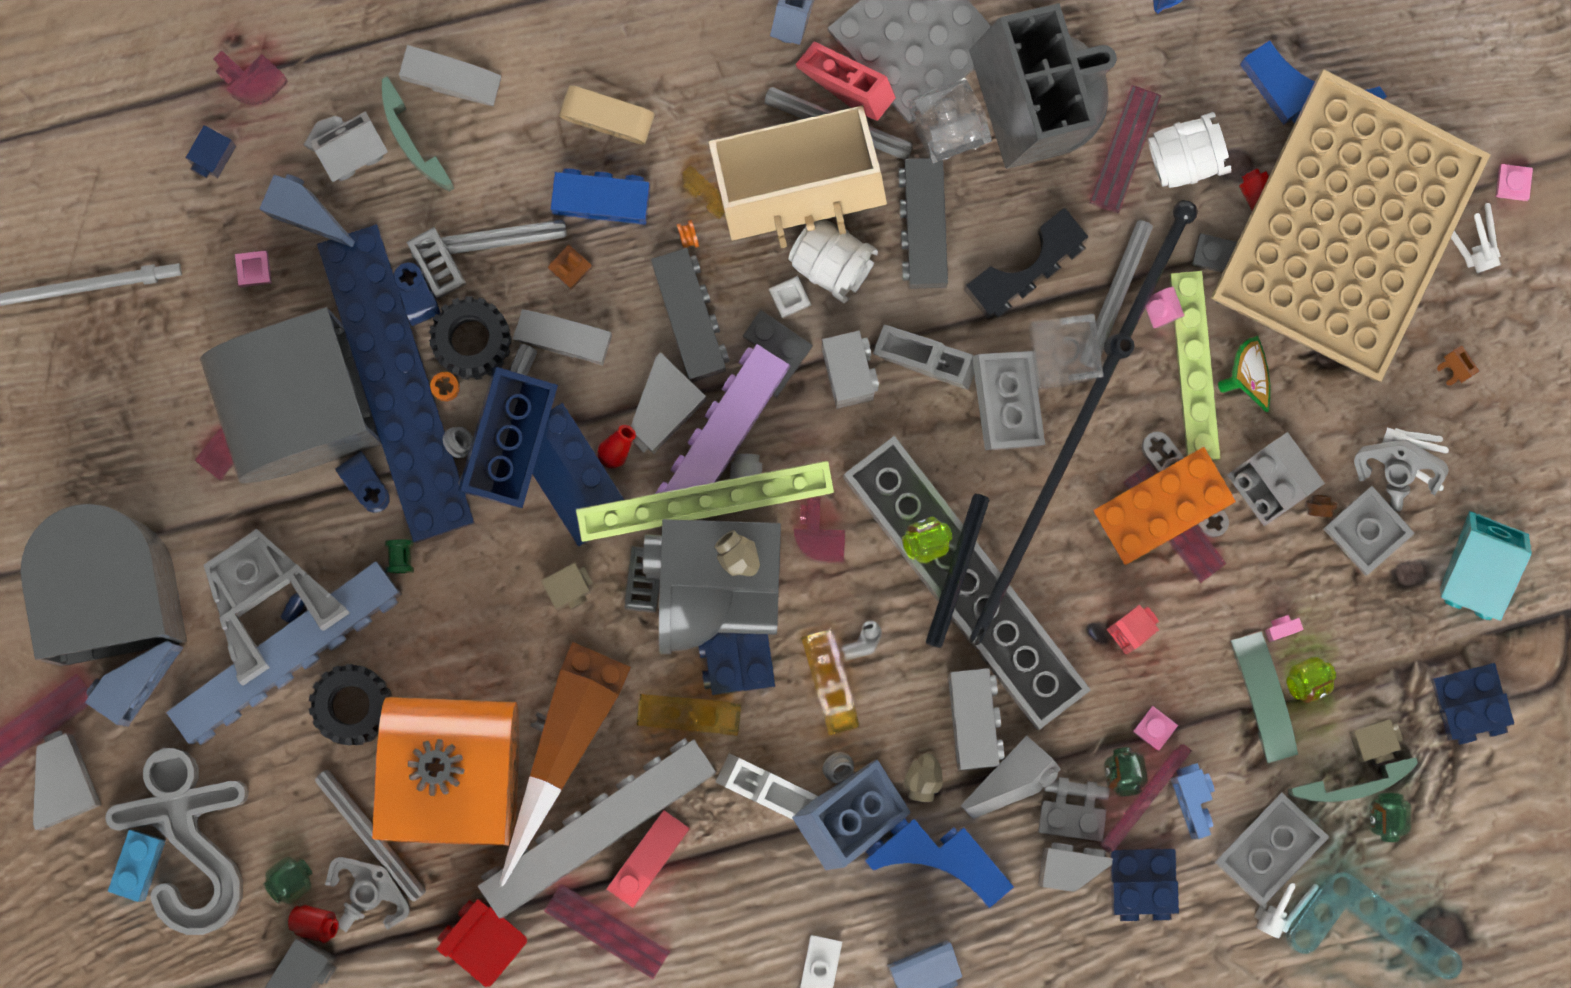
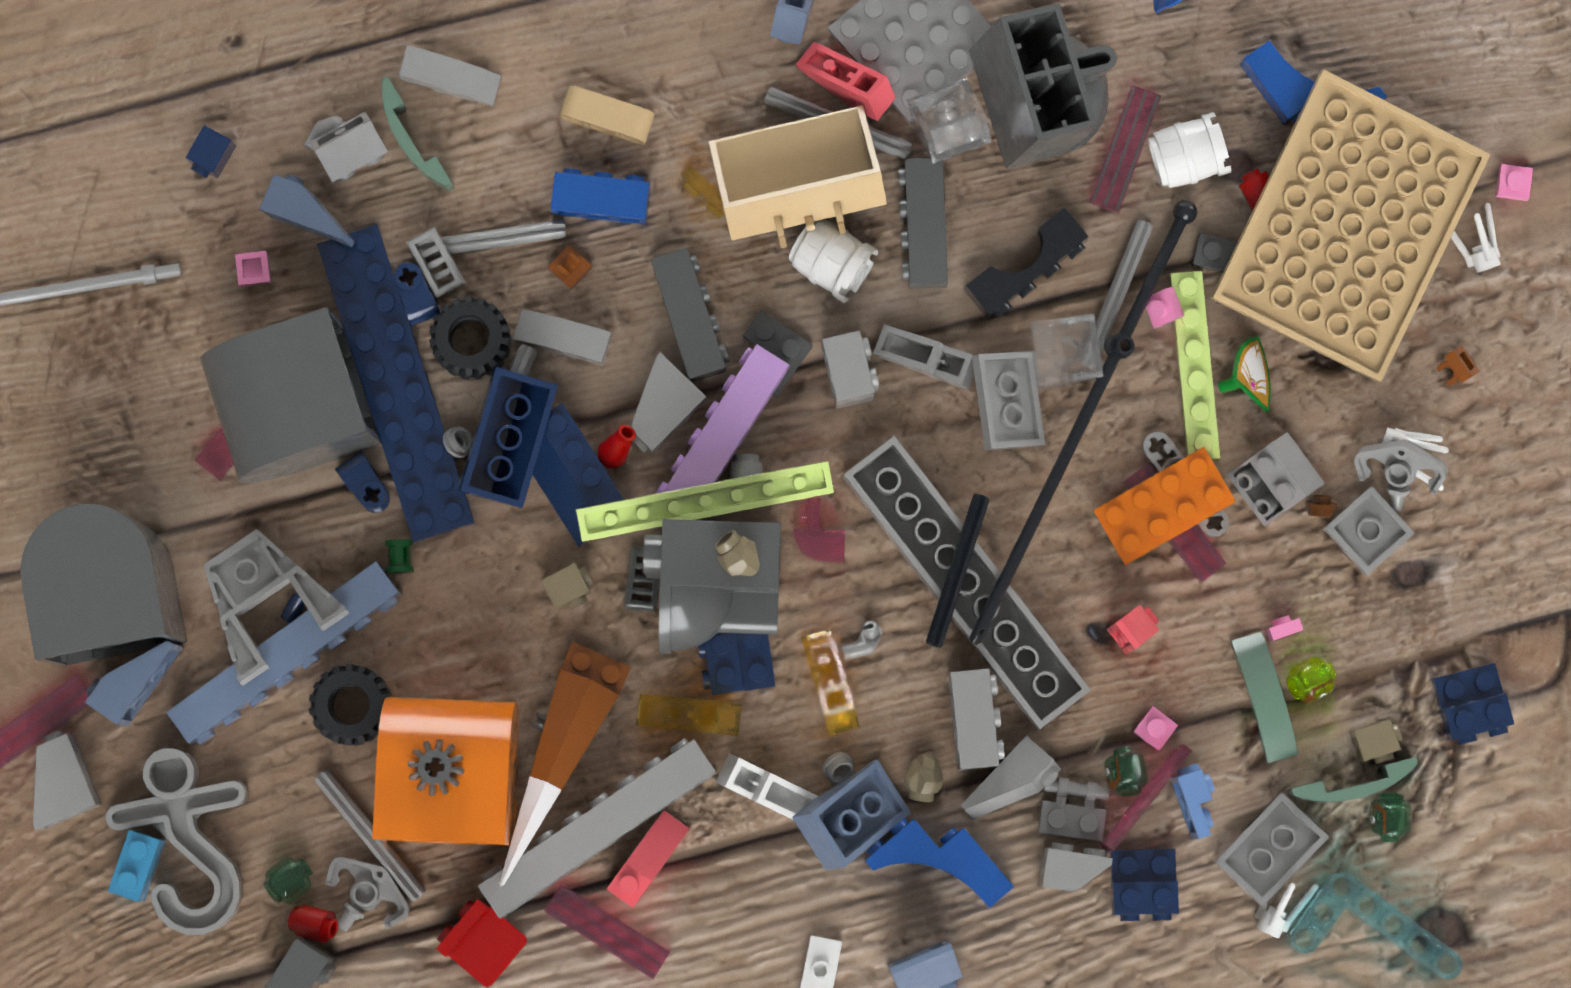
clear pink brick [213,50,288,105] -> none
orange bush [430,372,460,402] -> none
orange bush [676,220,699,249] -> none
white tile [769,276,811,318] -> none
clear neon green head [902,517,952,563] -> none
slope [1440,511,1532,621] -> none

